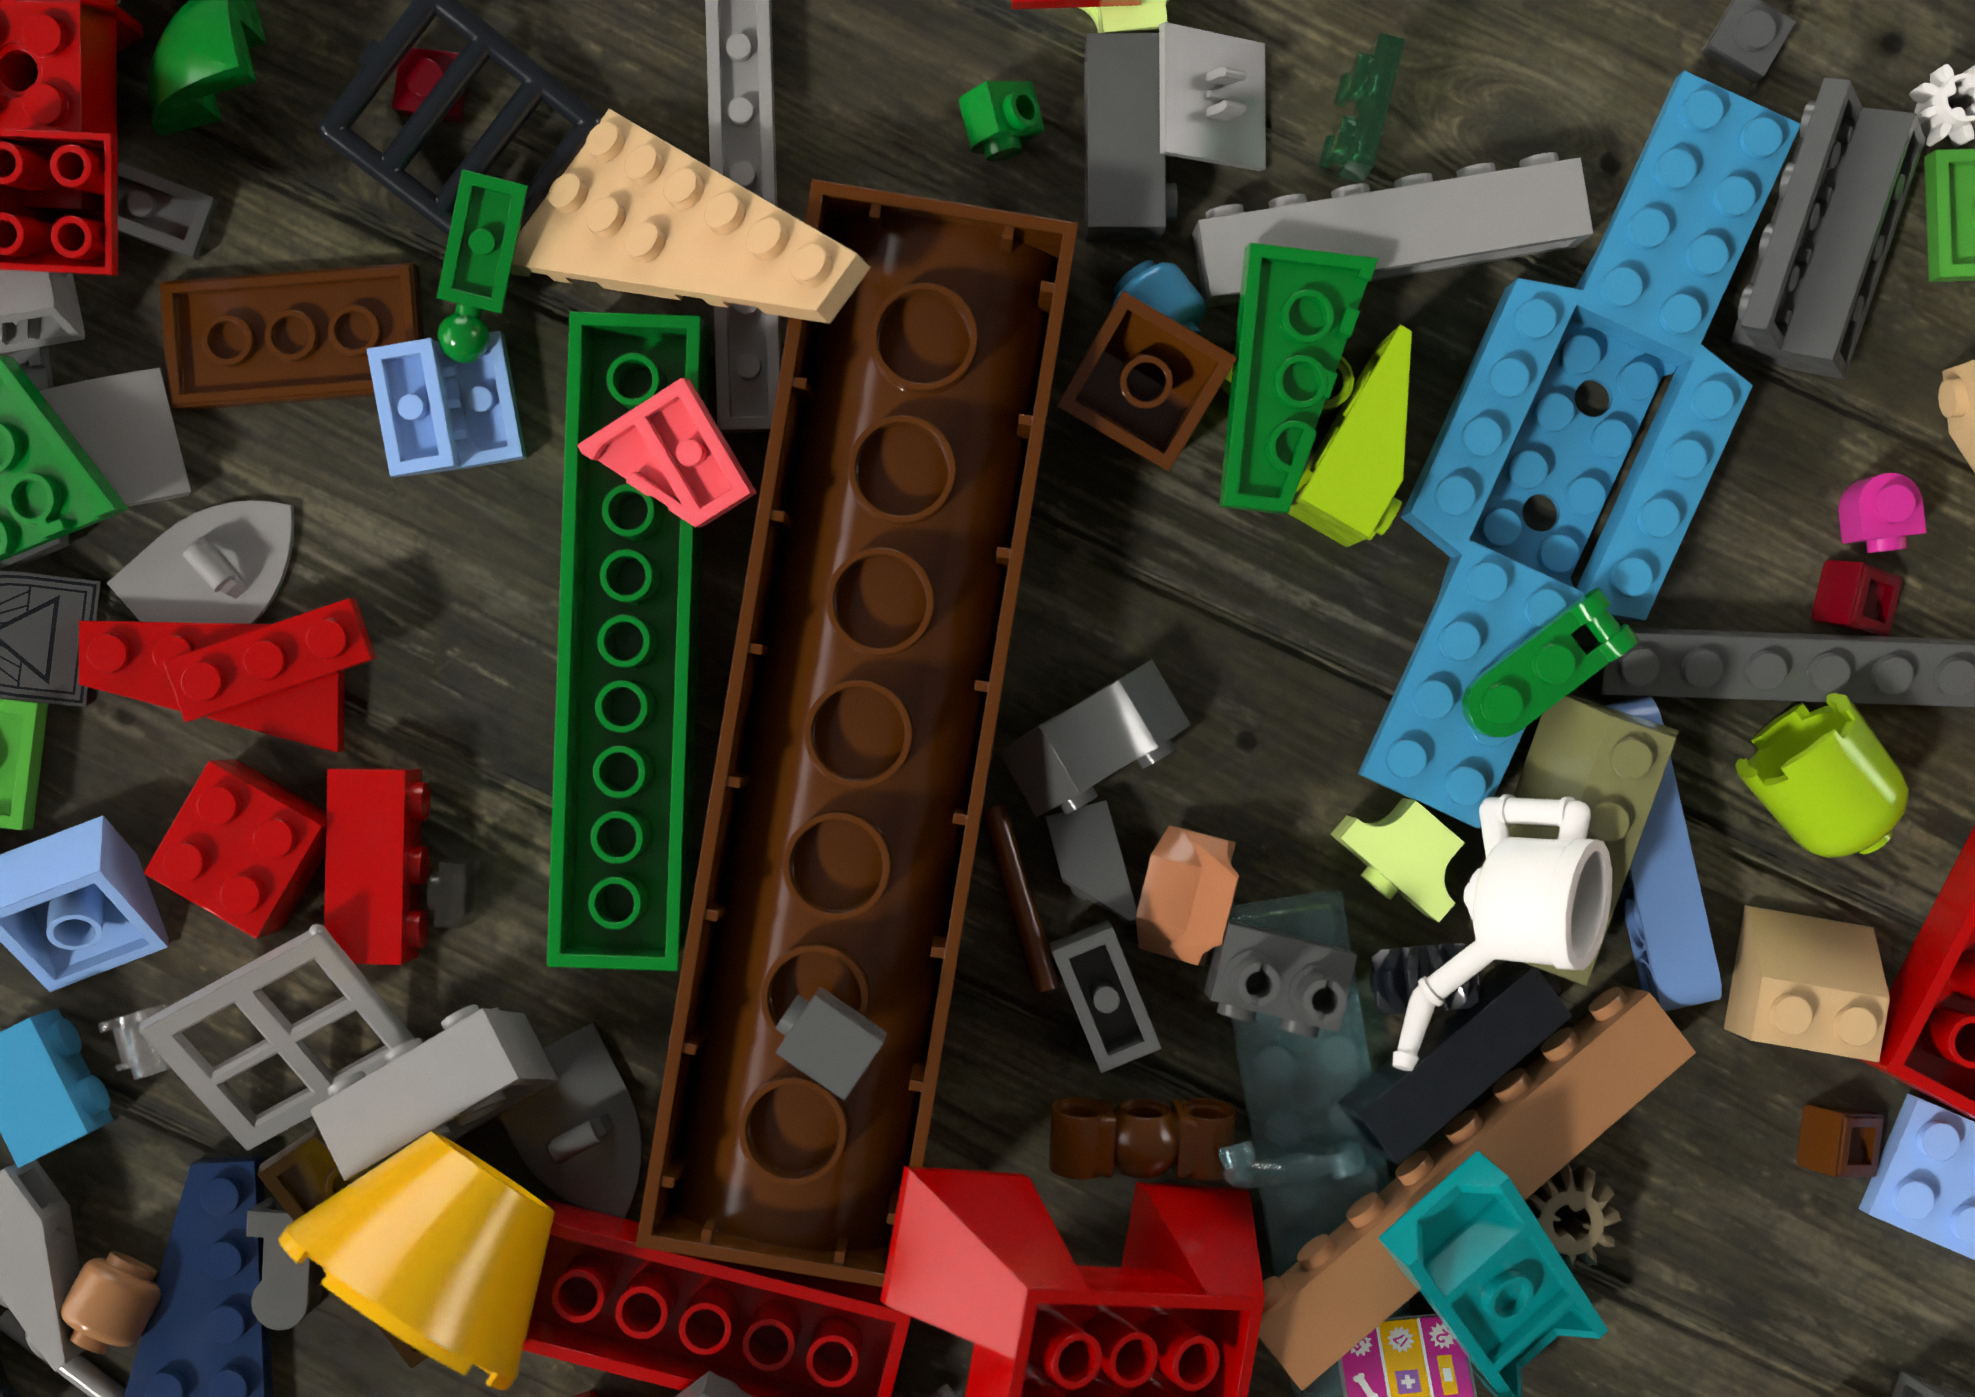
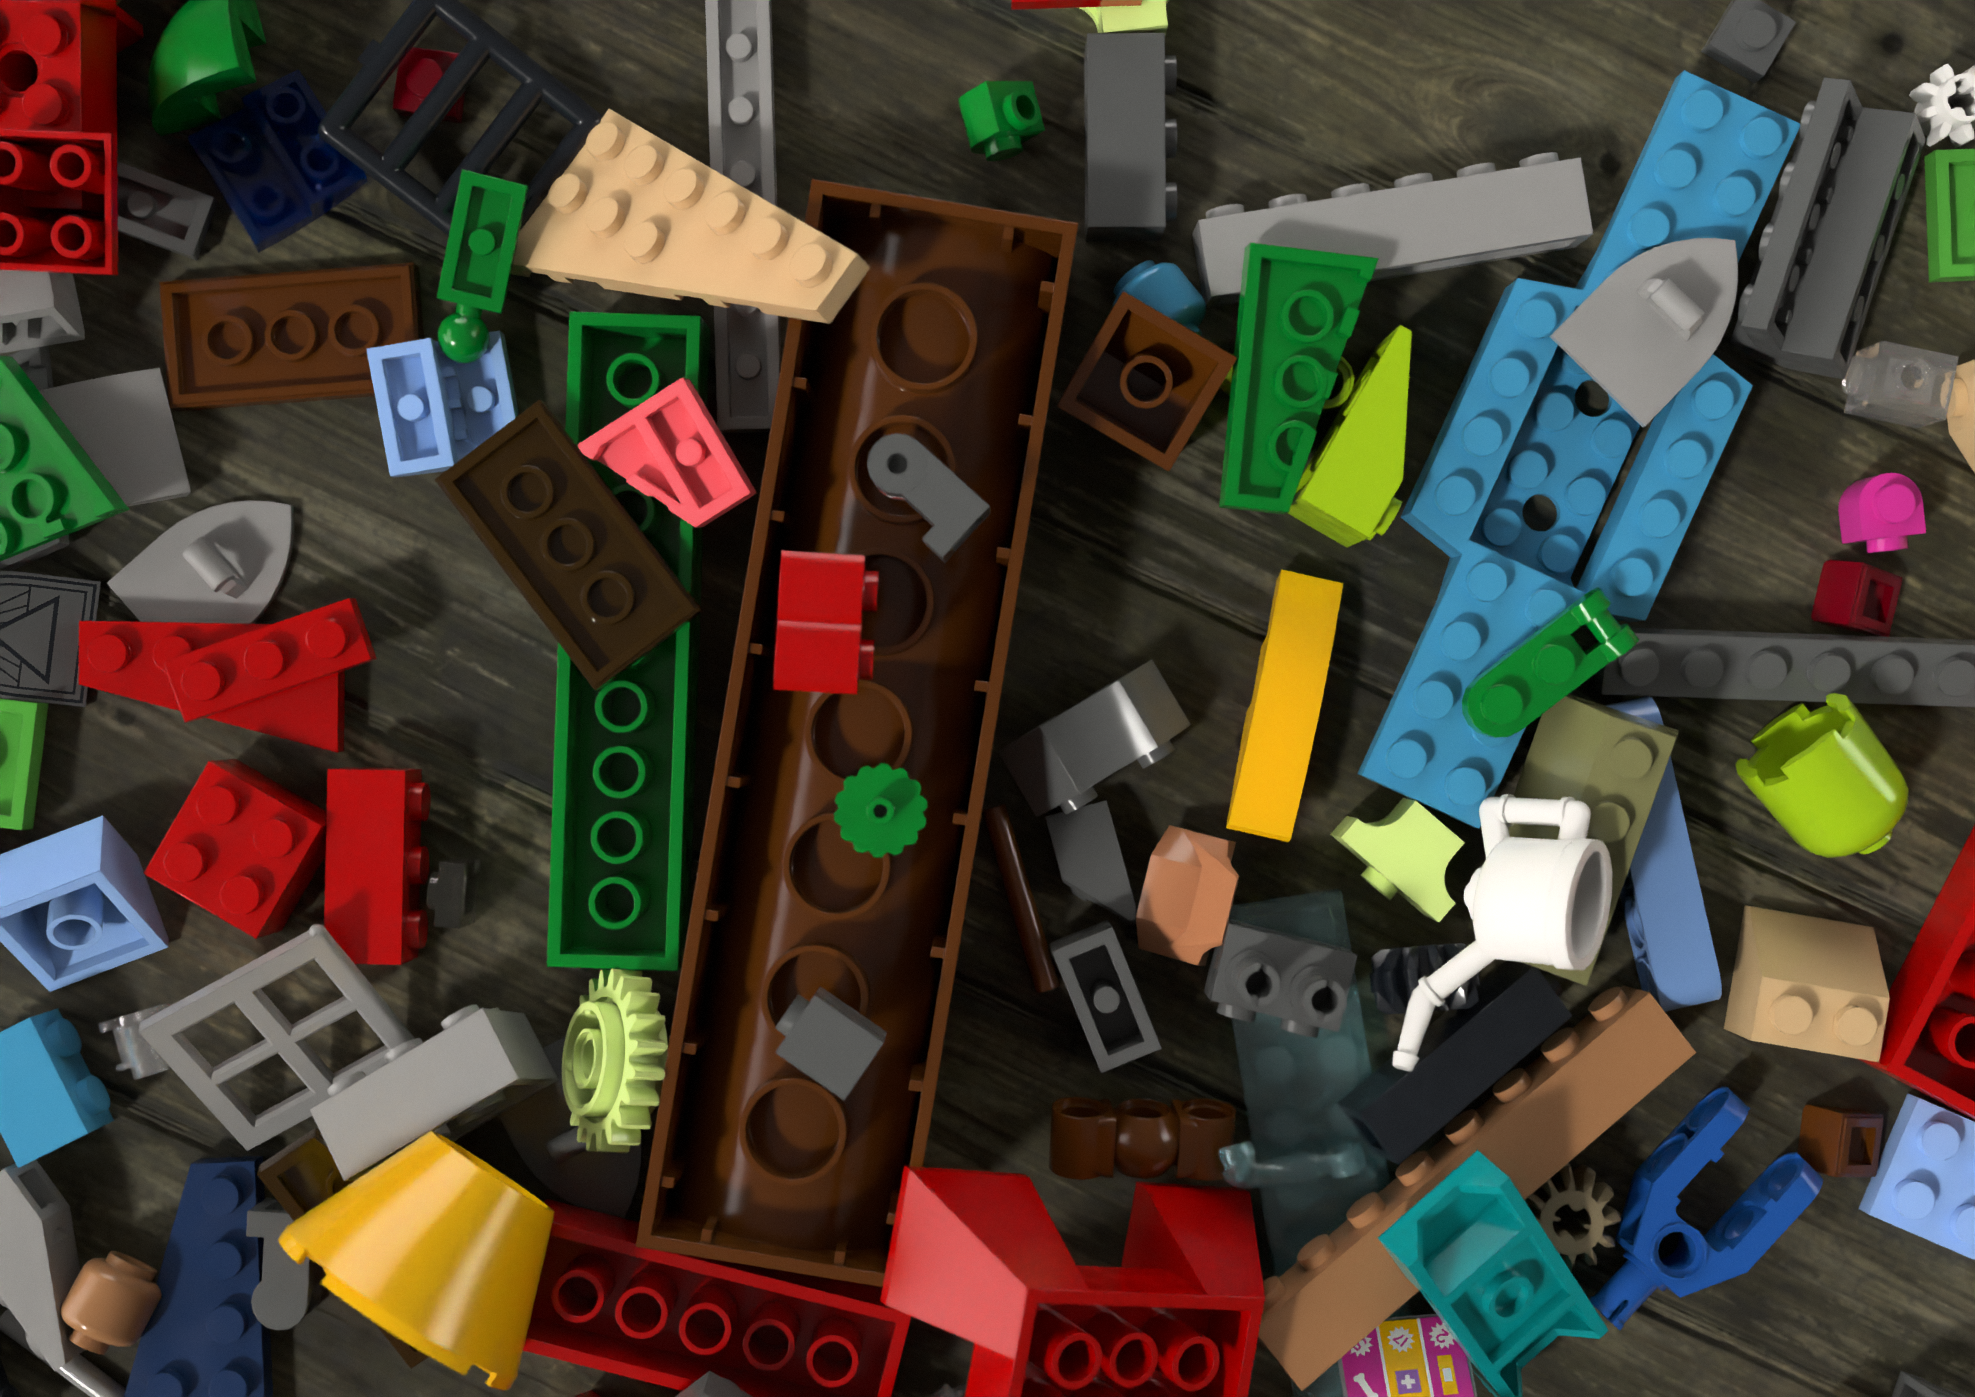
light grey piece [1159,22,1266,171] -> none
clear green plate [1319,33,1405,183] -> none
none -> clear blue slope [187,69,368,253]
none -> dark brown tile [435,400,703,691]
none -> yellowish green gear [562,968,668,1153]
none -> red brick [774,551,879,694]
none -> green piece [834,763,928,858]
none -> dark grey leg [867,433,991,563]
none -> yellow slope [1226,569,1344,842]
none -> light grey shield [1549,238,1738,427]
none -> blue piece [1589,1087,1823,1330]
none -> clear brick [1842,341,1959,428]

